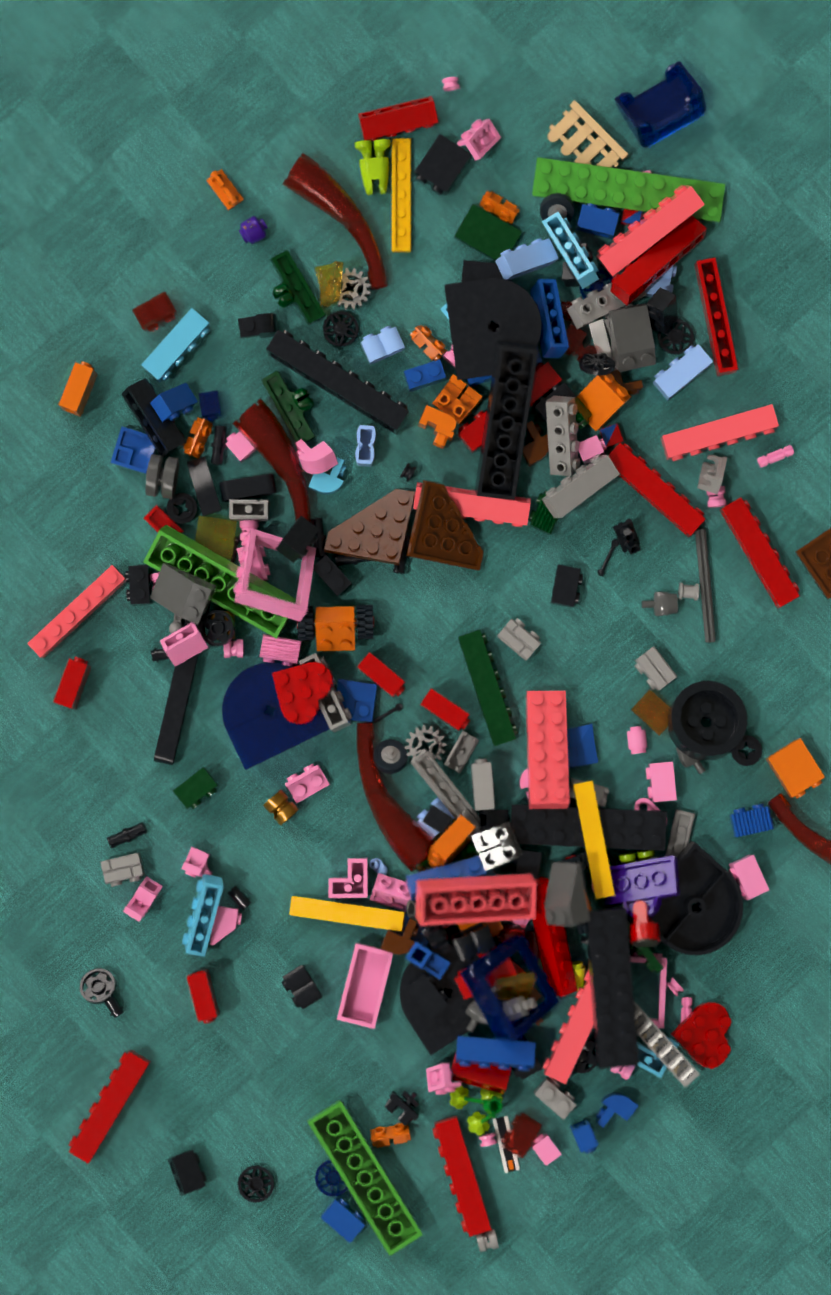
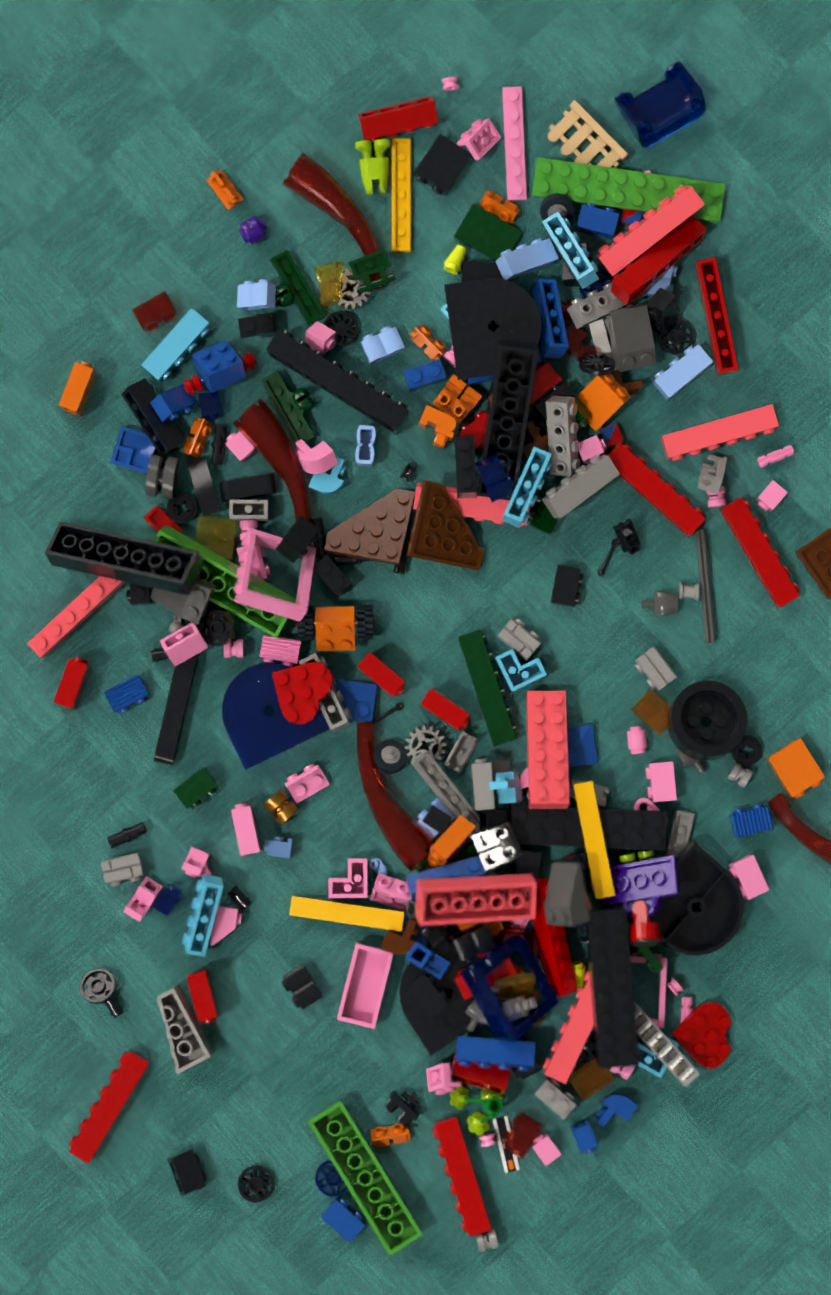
none -> black brick [45,522,204,596]
none -> blue brick [104,674,150,714]
none -> clear blue brick [151,884,183,917]
none -> light grey wedge [157,985,215,1074]
none -> blue brick [183,340,257,396]
none -> bright pink brick [231,803,262,856]
none -> light blue brick [237,279,276,310]
none -> medium blue brick [264,837,293,858]
none -> bright pink brick [305,321,336,354]
none -> dark green plate [348,249,396,294]
none -> neon yellow cone [444,245,467,275]
none -> black arch [455,436,477,499]
none -> clear blue brick [475,454,514,502]
none -> medium azure brick [489,772,523,804]
none -> dark grey tile [490,760,510,781]
none -> medium azure brick [495,649,547,693]
none -> bright pink plate [502,87,527,202]
none -> medium azure brick [502,447,553,528]
none -> clear orange plate [569,1058,615,1101]
none -> light grey wheel [727,762,753,788]
none -> bright pink brick [756,480,788,512]

